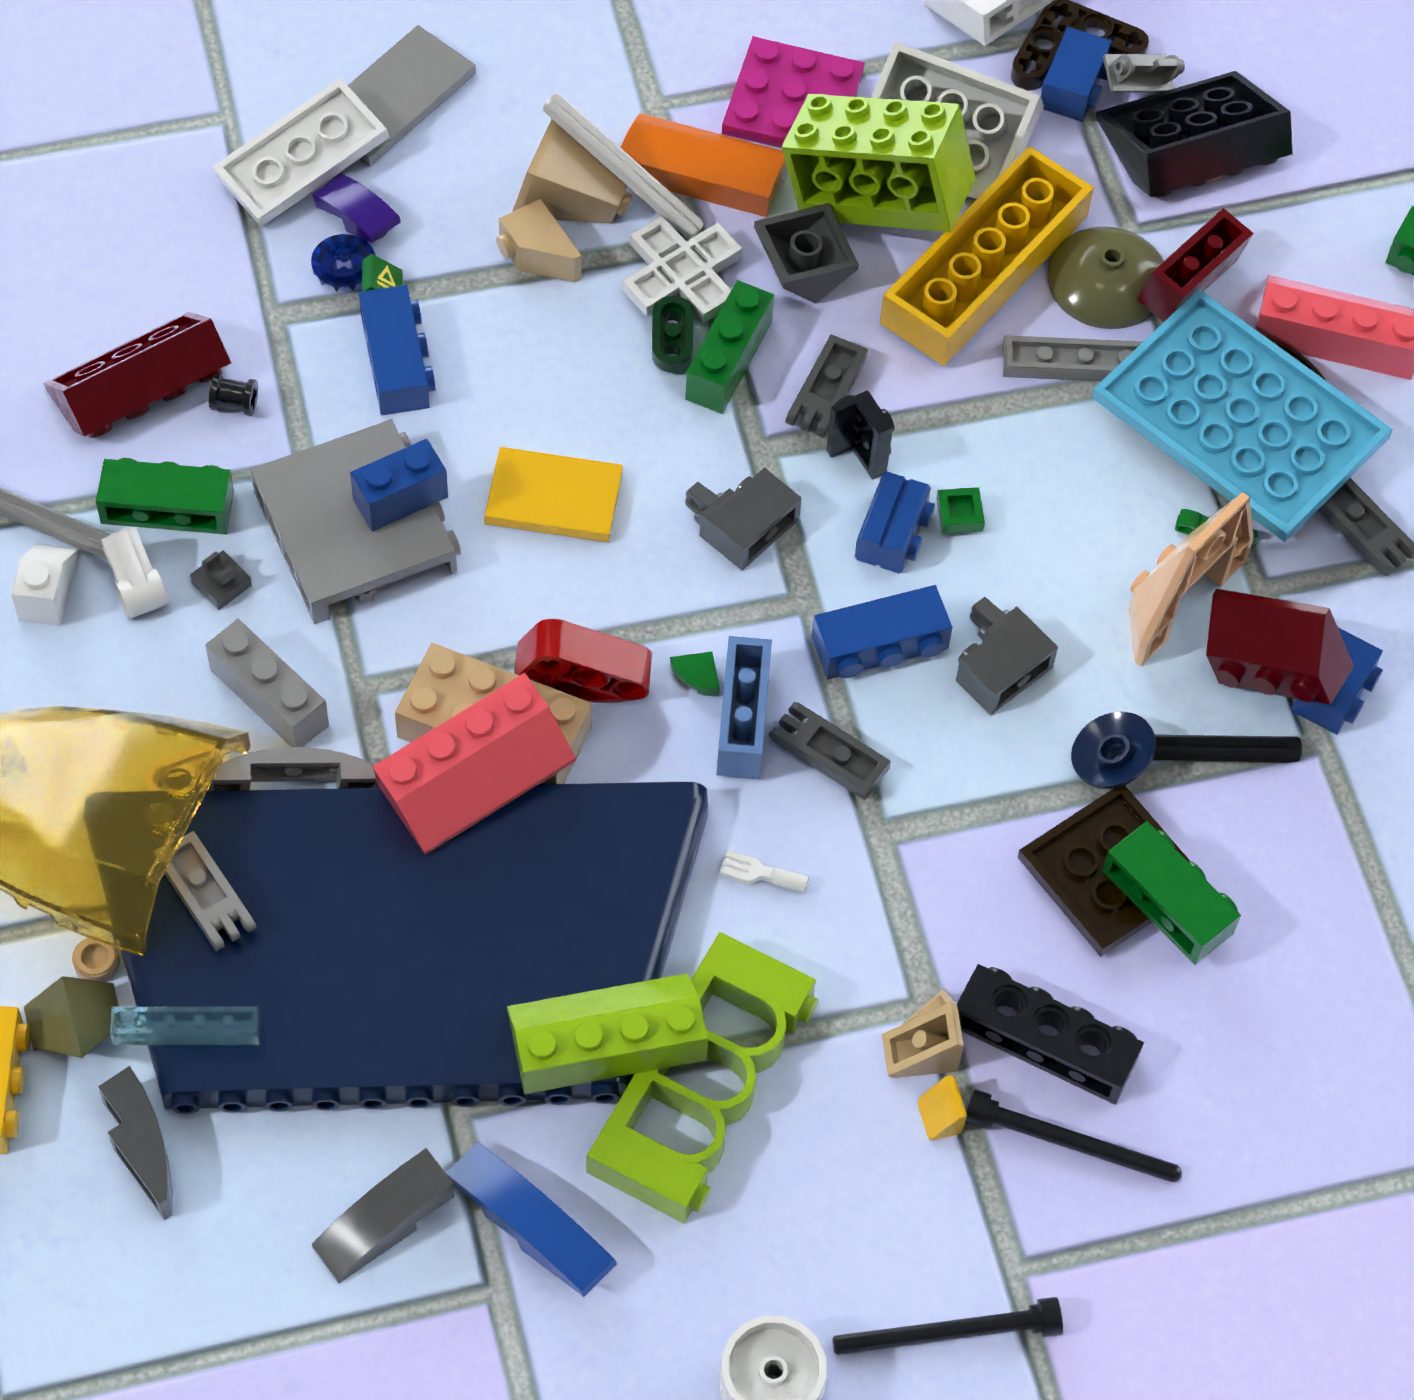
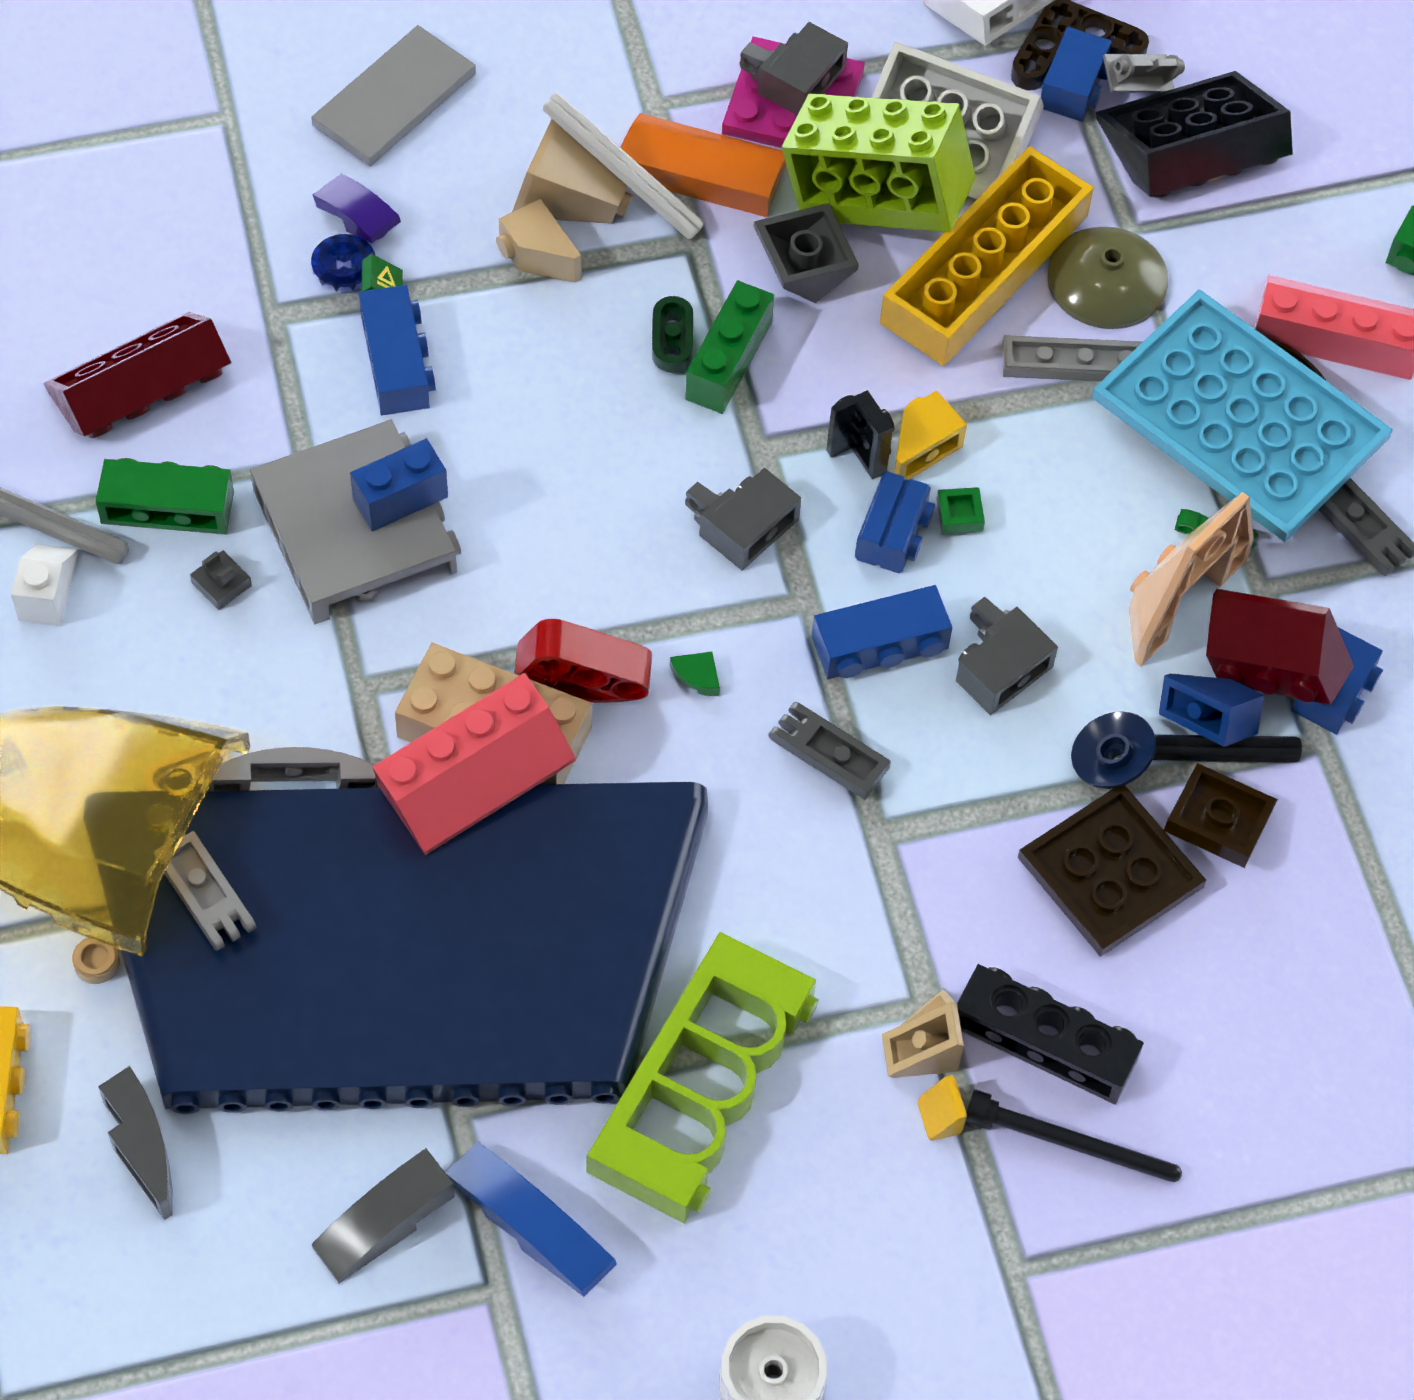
olive slope [24,976,124,1058] -> none
white piece [101,527,170,619] -> none
clear light blue piece [110,1007,261,1045] -> none
light grey brick [205,618,329,747] -> none
black bush [208,373,258,416] -> none
white plate [212,78,389,227] -> none
yellow tile [484,447,623,542] -> none
lime slope [507,973,709,1094] -> none
white plate [622,216,743,324] -> none
medium blue brick [716,636,772,779] -> none
white piece [719,850,809,893] -> none
dark grey hinge [785,334,868,438] -> none
black piece [832,1296,1063,1355] -> none
green brick [1102,821,1241,965] -> none
dark red brick [1137,208,1254,322] -> none
none -> dark grey hinge [739,21,848,115]
none -> yellow slope [894,390,967,480]
none -> blue slope [1159,673,1264,747]
none -> dark brown plate [1163,763,1278,868]

